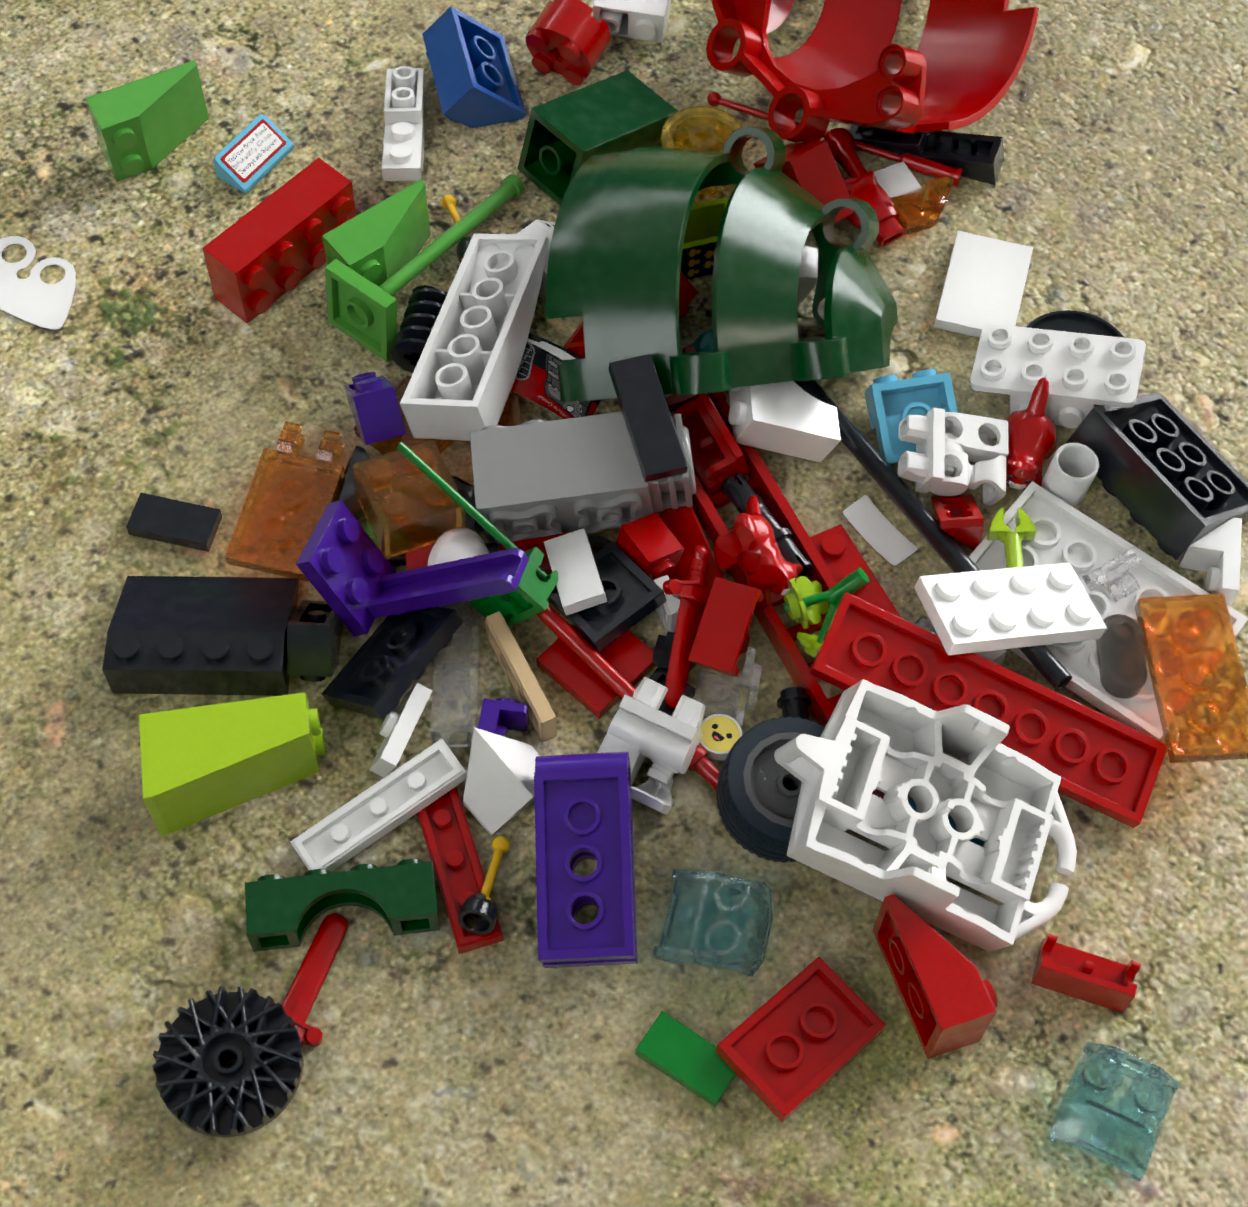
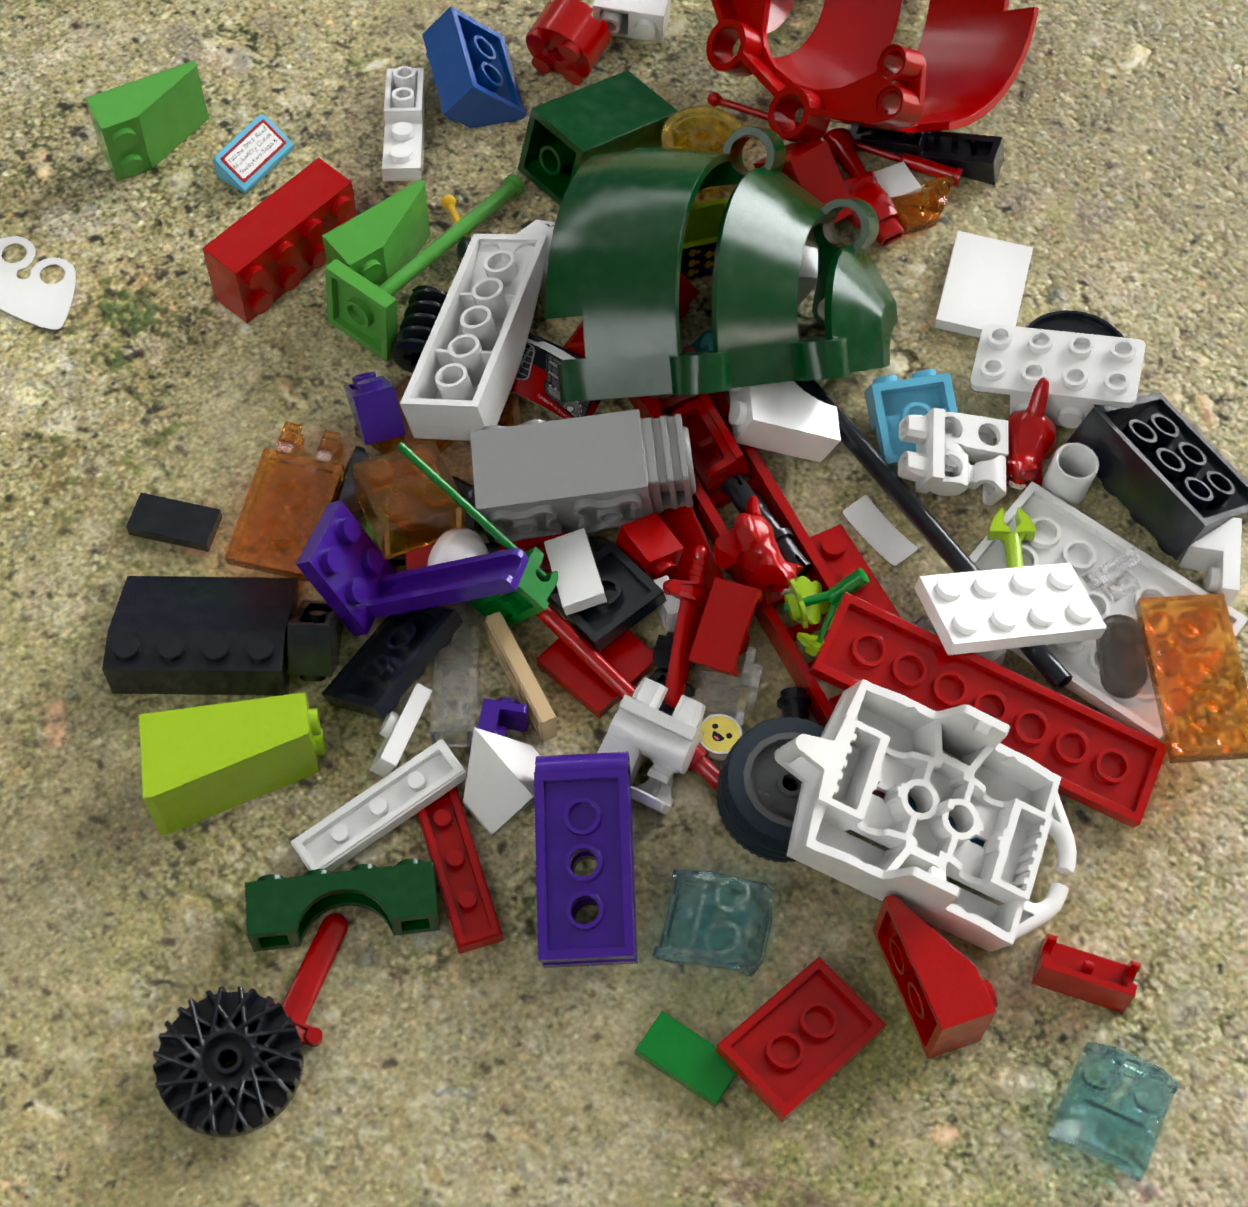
black hinge [458,836,510,935] -> none
black tile [608,354,688,482] -> none
red slope [931,494,984,551] -> none

